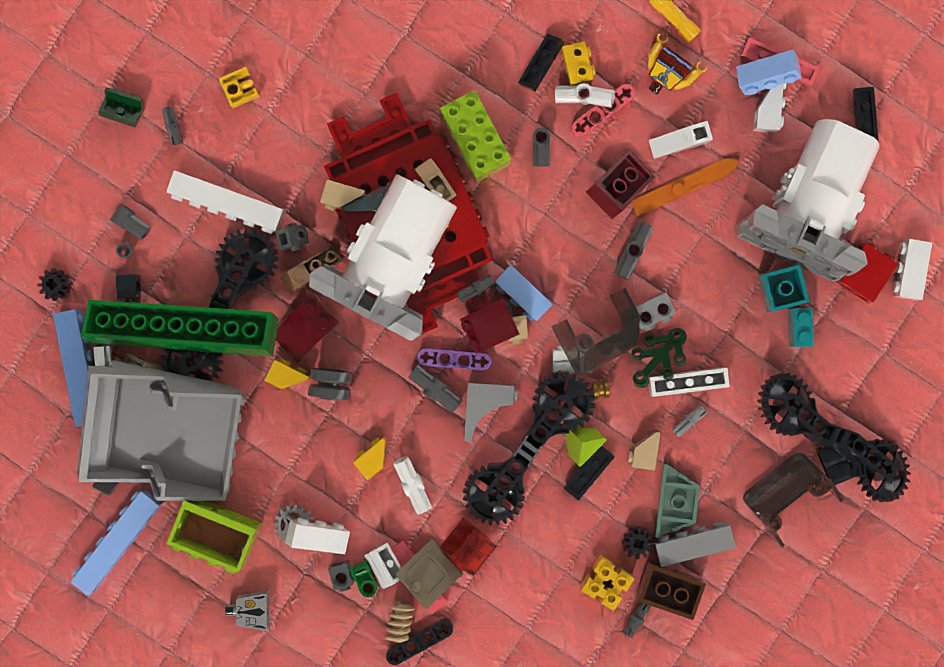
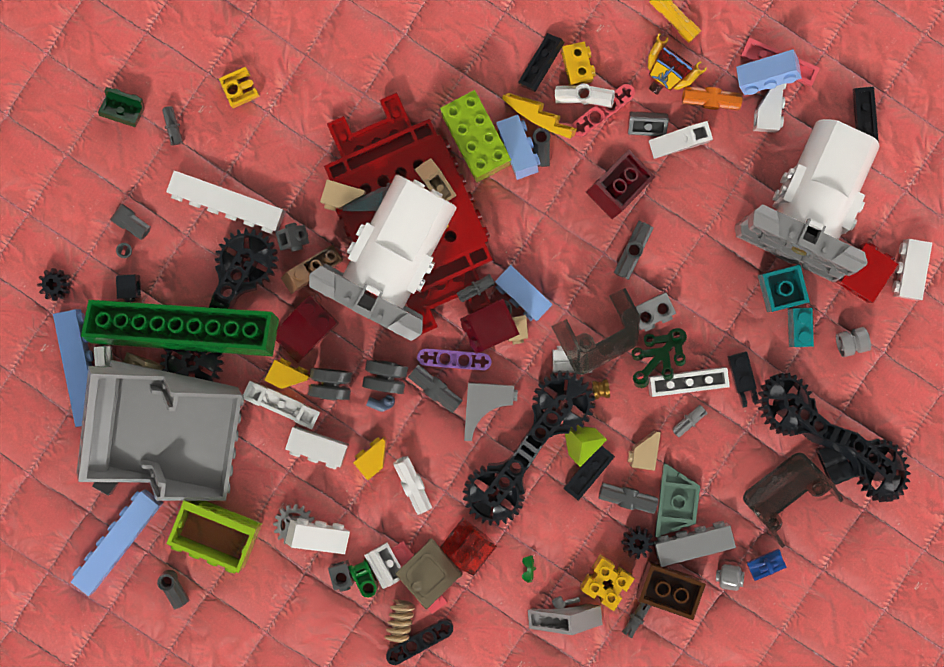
light grey torso [225,590,270,630] -> none
orange piece [631,158,739,217] -> none
none -> dark grey piece [157,570,190,610]
none -> white slope [243,381,320,430]
none -> white brick [285,426,349,469]
none -> dark grey wheel [362,360,408,394]
none -> sand blue arm [366,395,395,412]
none -> light blue brick [496,115,540,180]
none -> yellow slope [502,93,577,139]
none -> green piece [522,555,536,583]
none -> light grey arch [528,604,603,635]
none -> light grey hand [552,596,580,609]
none -> dark grey piece [598,482,659,514]
none -> dark grey slope [628,111,669,136]
none -> orange piece [682,86,743,111]
none -> light grey head [716,564,745,591]
none -> black hinge [727,351,759,408]
none -> blue hips [746,549,787,581]
none -> light grey wheel [836,327,871,357]

